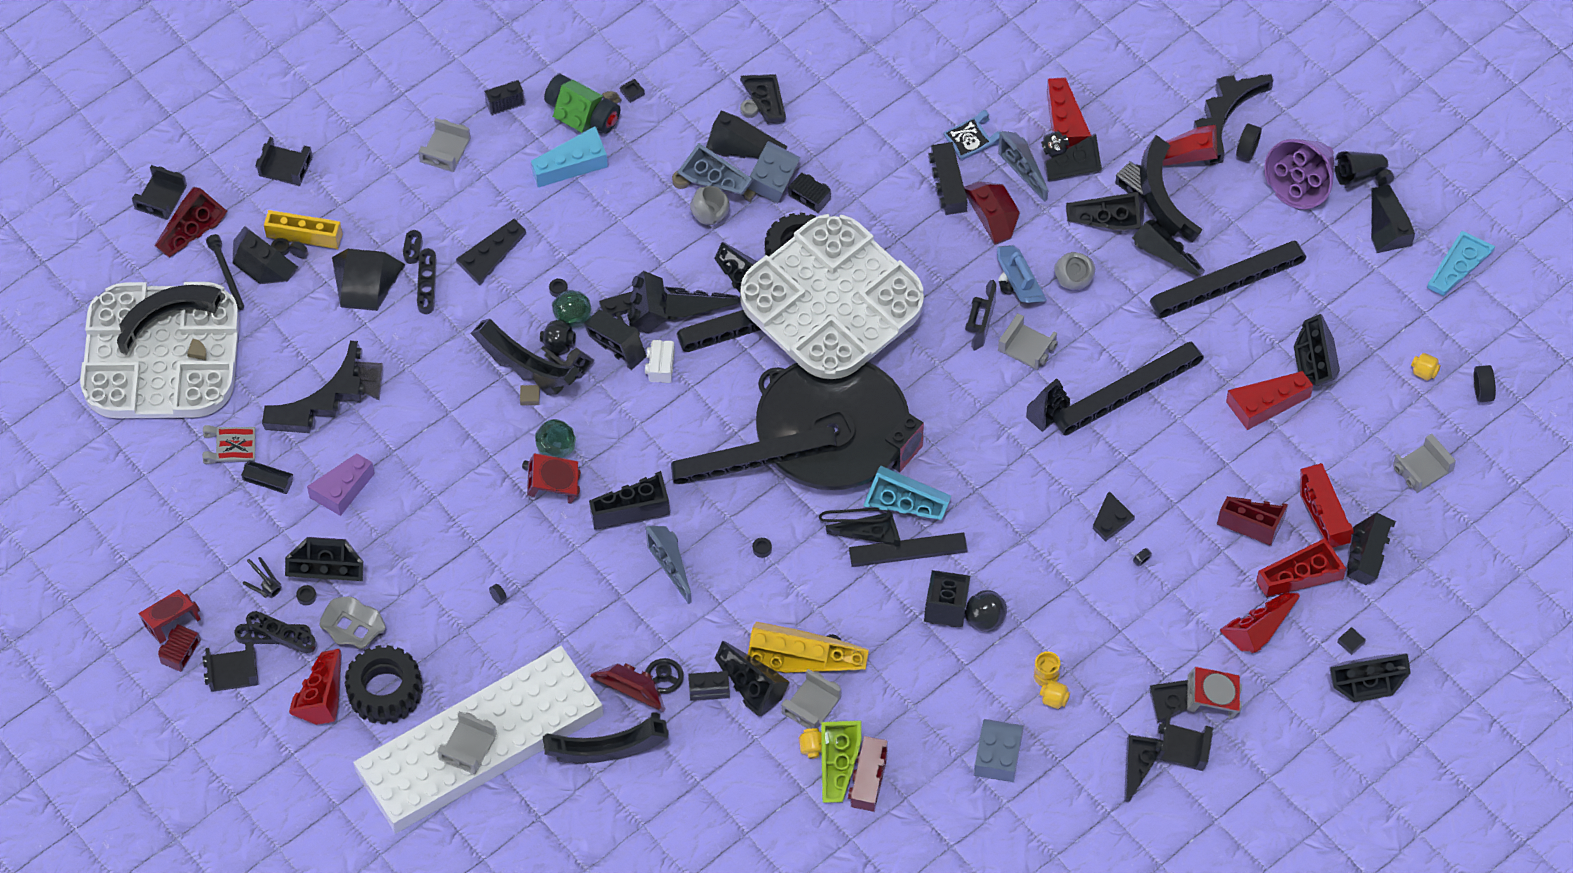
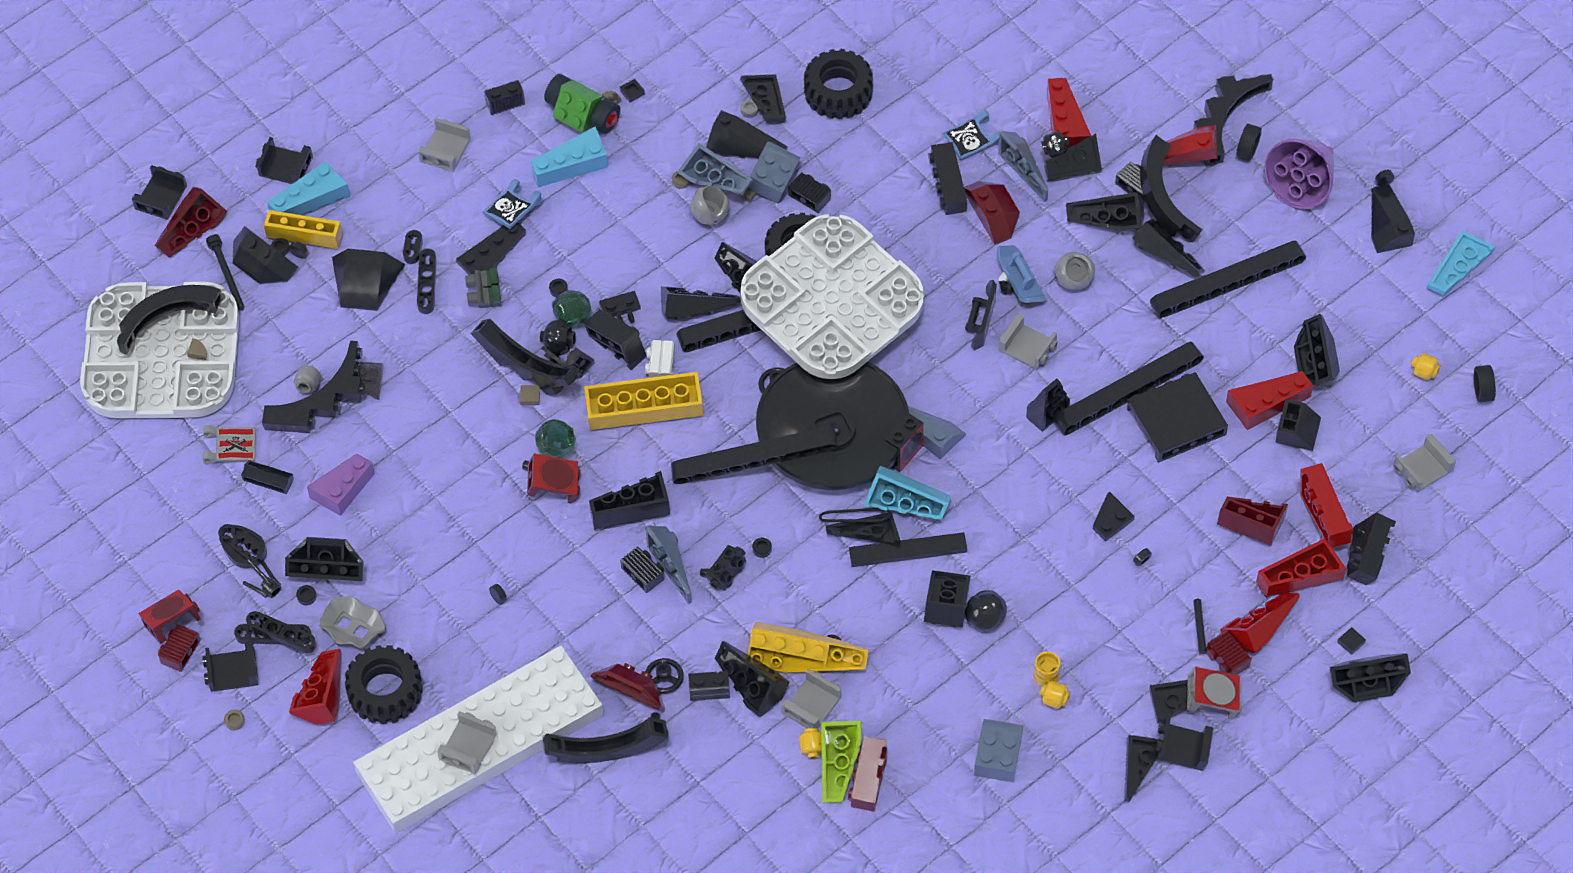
black wedge [629,271,668,334] -> none
black cone [1335,151,1388,188] -> none
none -> black piece [218,524,267,568]
none -> dark tan tile [224,710,245,731]
none -> medium azure wedge [267,162,350,215]
none -> light grey head [294,365,321,393]
none -> dark grey hips [465,267,502,308]
none -> flag [483,179,543,229]
none -> yellow brick [584,372,703,430]
none -> black brick [620,546,664,593]
none -> black brick [700,545,746,590]
none -> black tyre [804,49,873,119]
none -> sand blue wedge [908,406,966,459]
none -> black panel [1127,372,1228,463]
none -> black bar [1193,599,1207,654]
none -> dark red brick [1206,630,1251,675]
none -> black slope [1275,399,1321,451]

